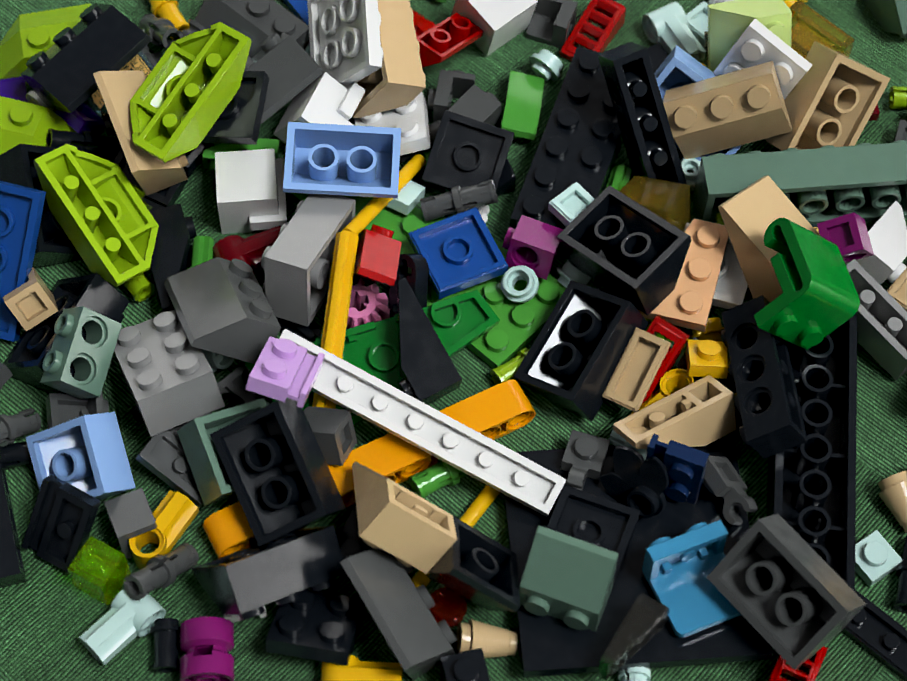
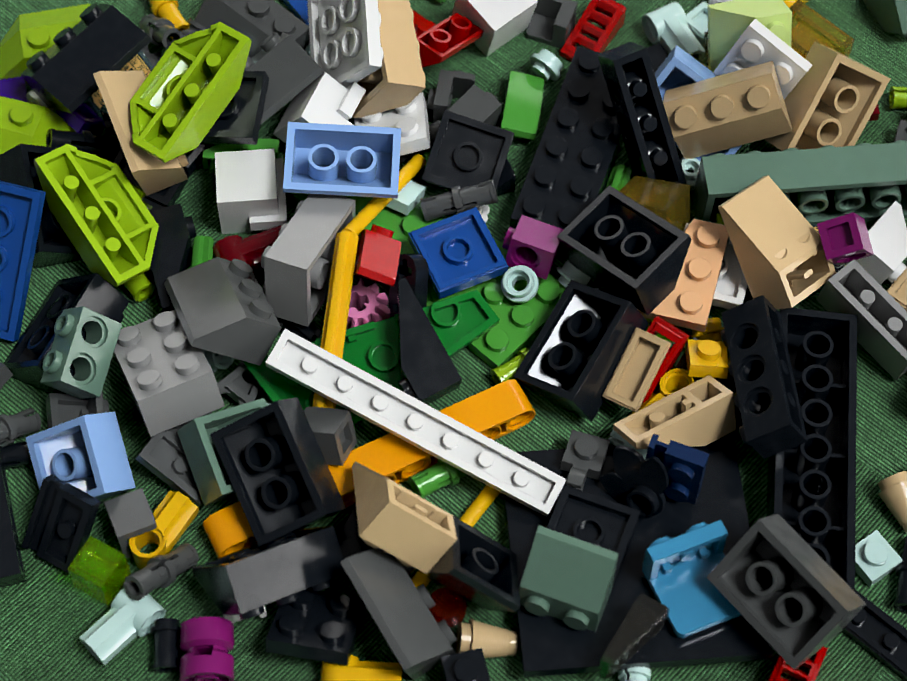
tan panel [3,267,59,332] -> none
lavender plate [246,336,325,408] -> none
light aqua tile [548,182,595,227] -> none
dark grey plate [703,456,758,525] -> none
green piece [754,218,860,350] -> none

